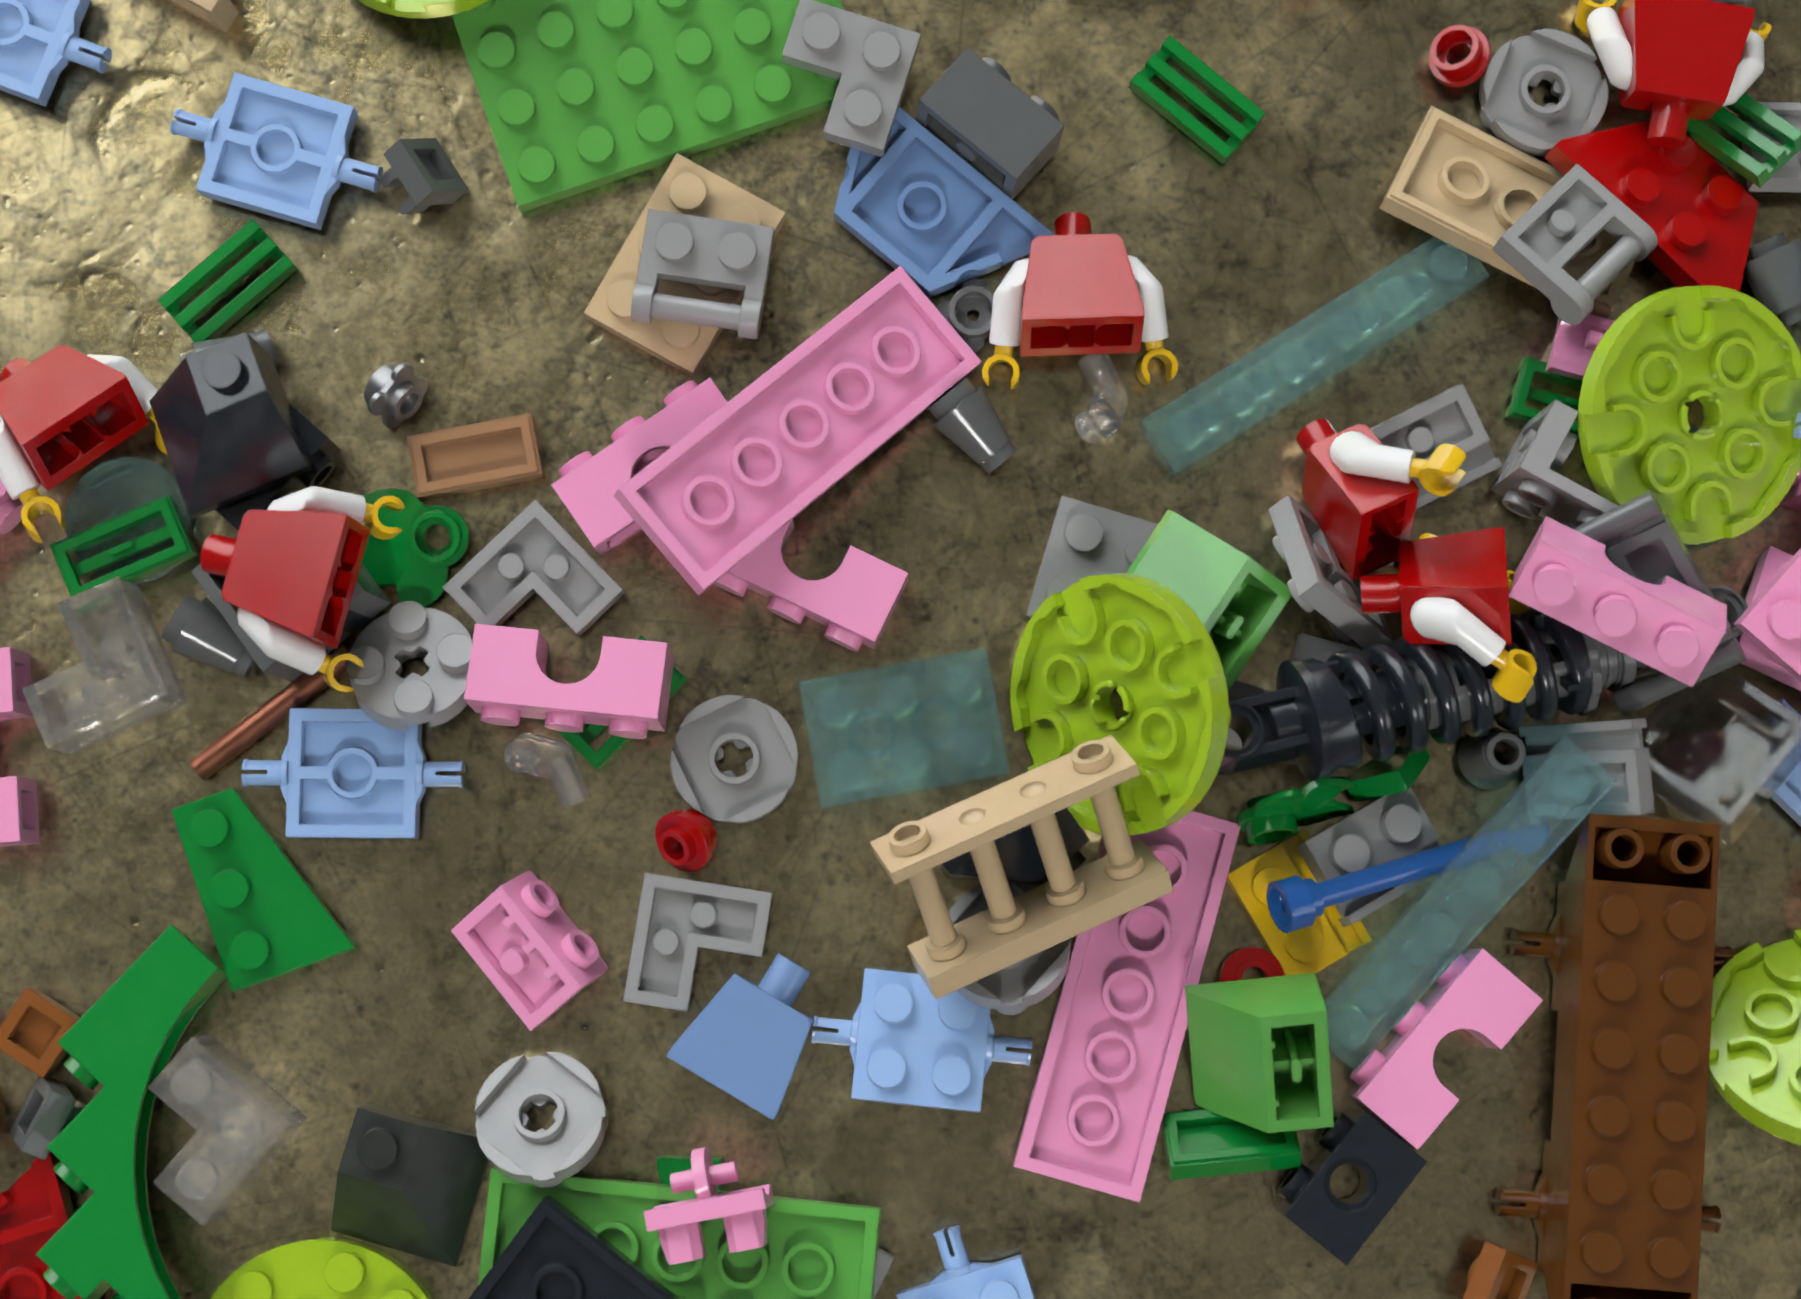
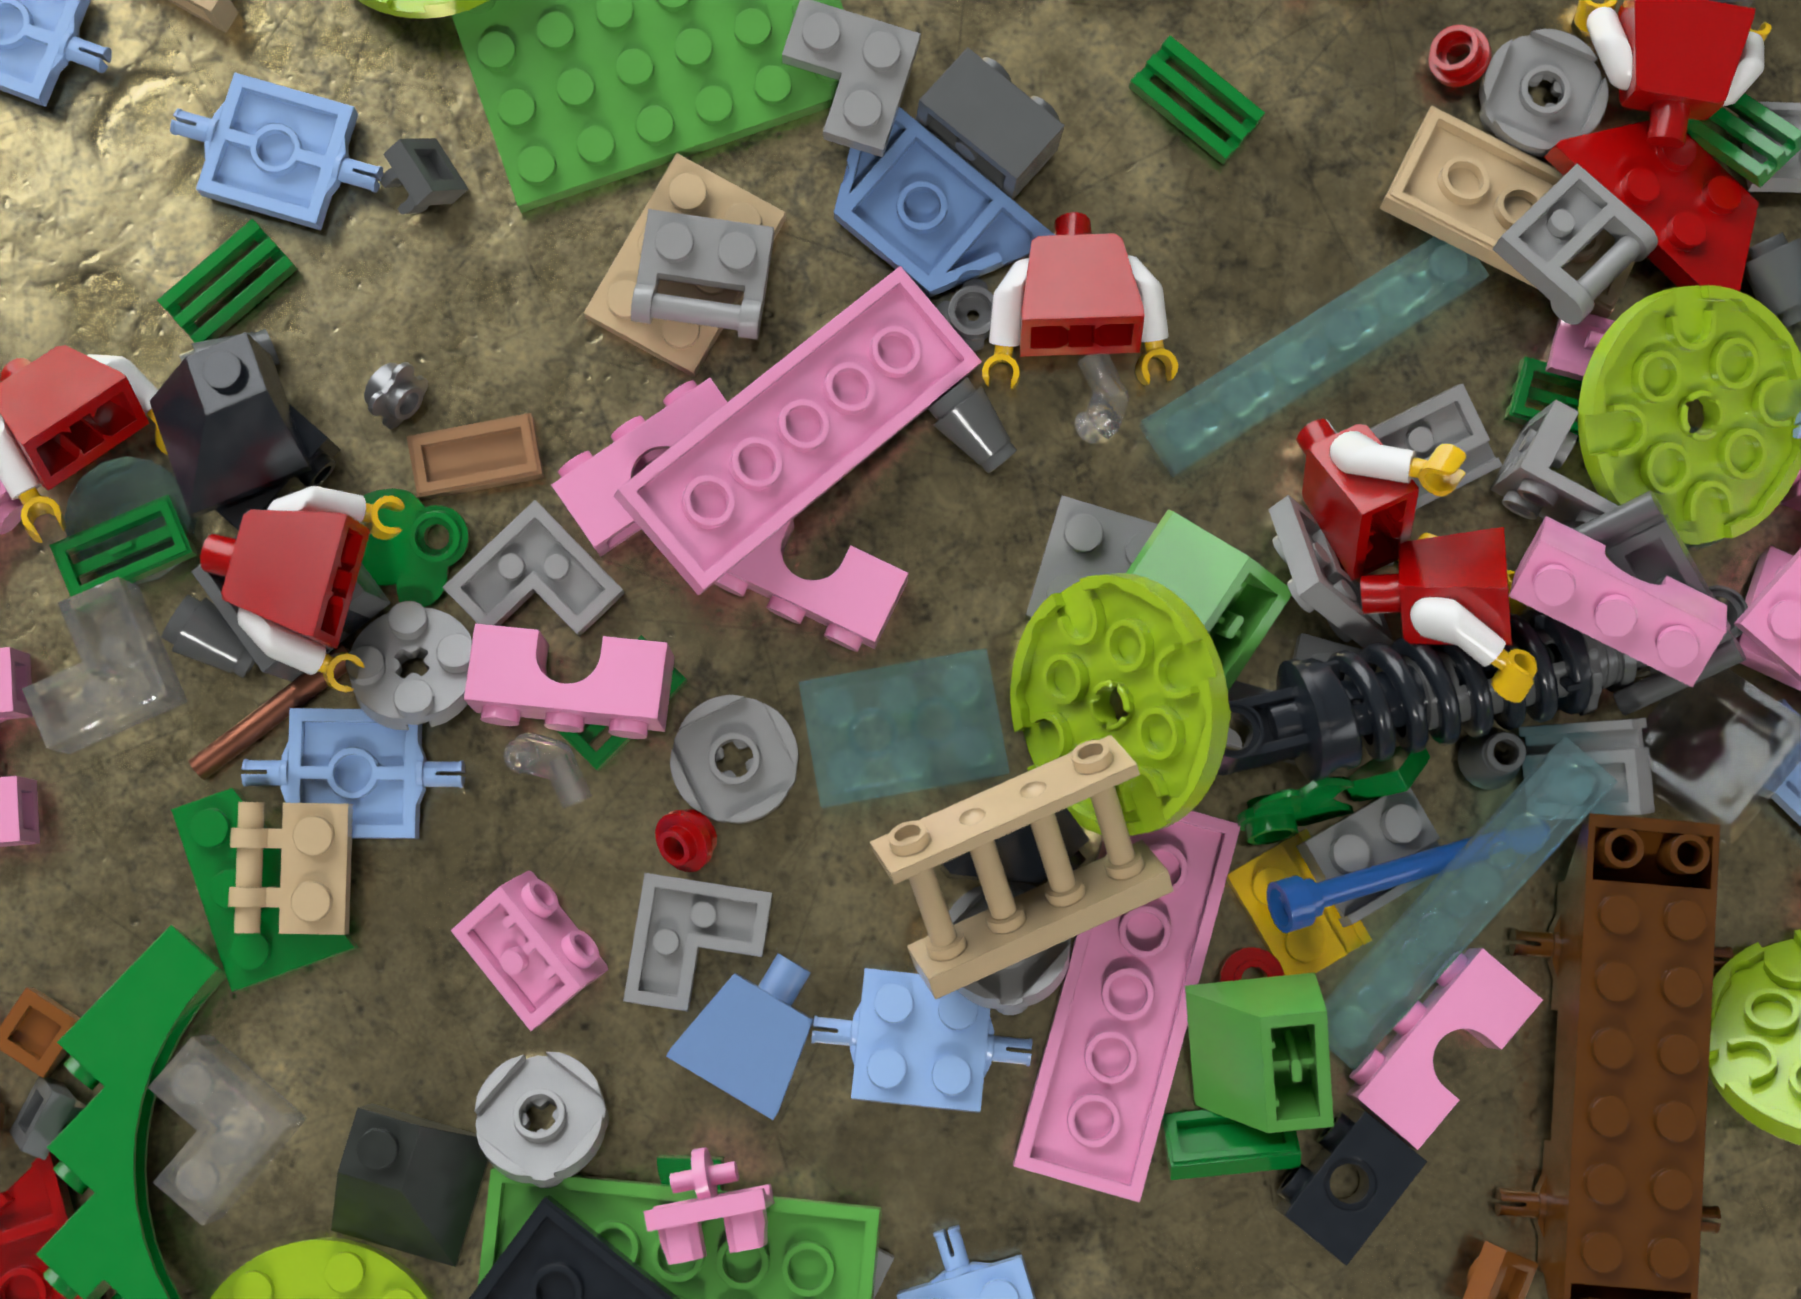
none -> tan plate [228,802,353,935]

